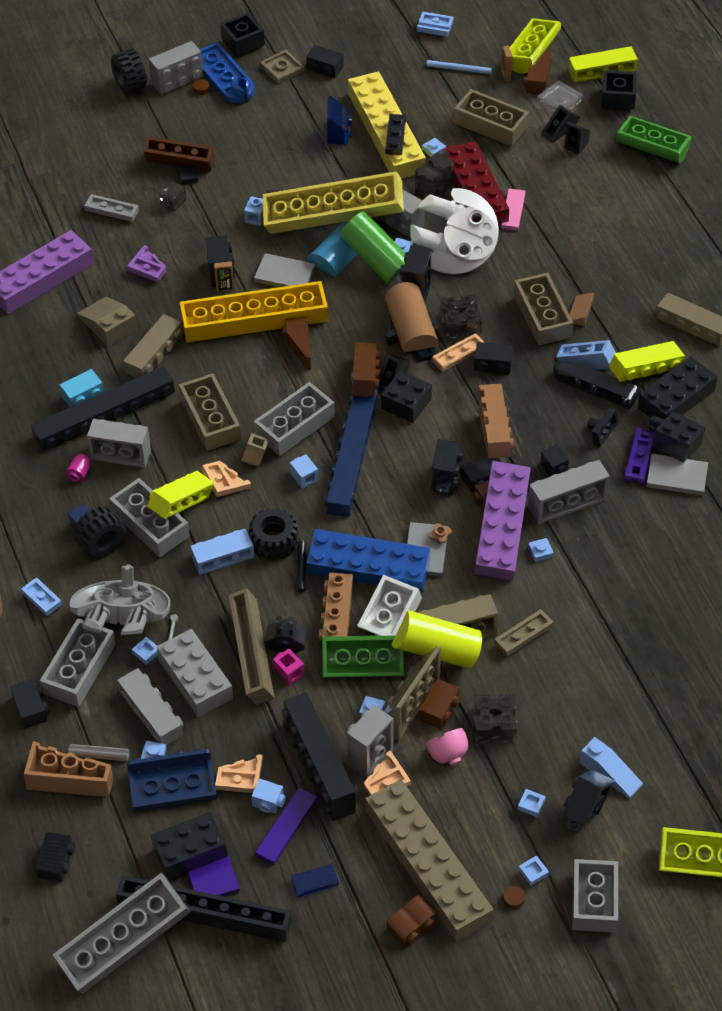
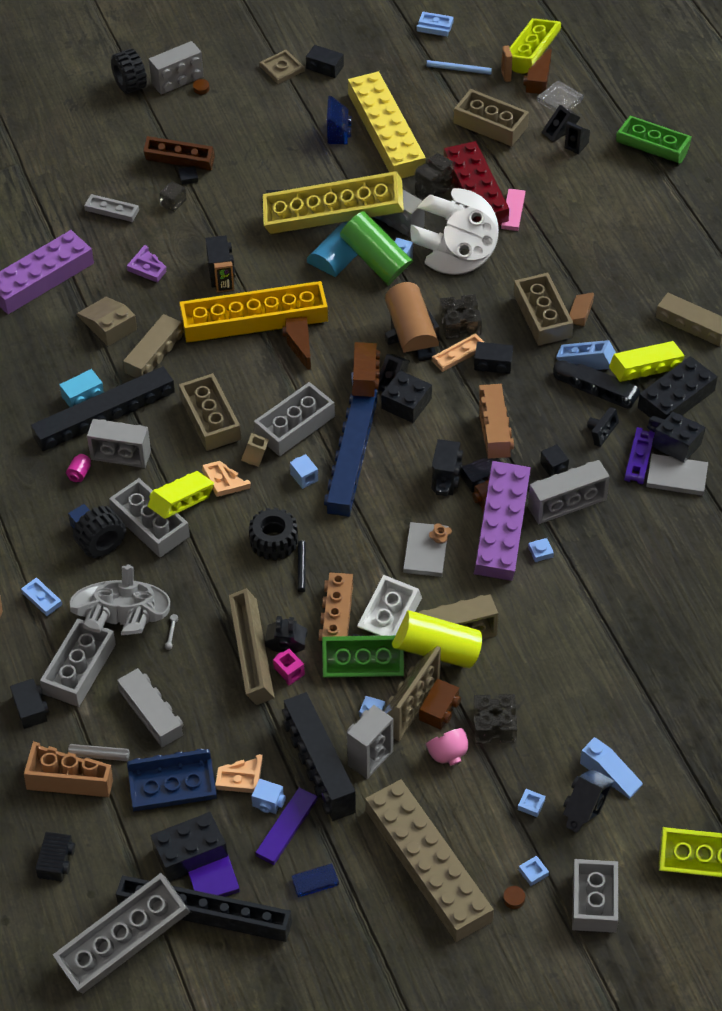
light blue plate [132,637,158,665] -> none
light blue plate [141,741,167,759] -> none
light grey brick [156,629,233,717] -> none
light blue brick [191,528,254,575] -> none
blue plate [199,42,255,103] -> none
black brick [220,12,265,56] -> none
light blue brick [244,196,264,226] -> none
light grey tile [254,253,315,287] -> none
blue brick [307,529,430,593] -> none
light nougat wing [364,750,411,796] -> none
black plate [385,114,406,155] -> none
reddish brown brick [386,895,436,946] -> none
black brick [400,245,432,303] -> none
light blue plate [422,138,446,159] -> none
dark tan plate [494,609,554,656] -> none
neon yellow brick [568,46,638,83] -> none
black brick [601,70,637,110] -> none

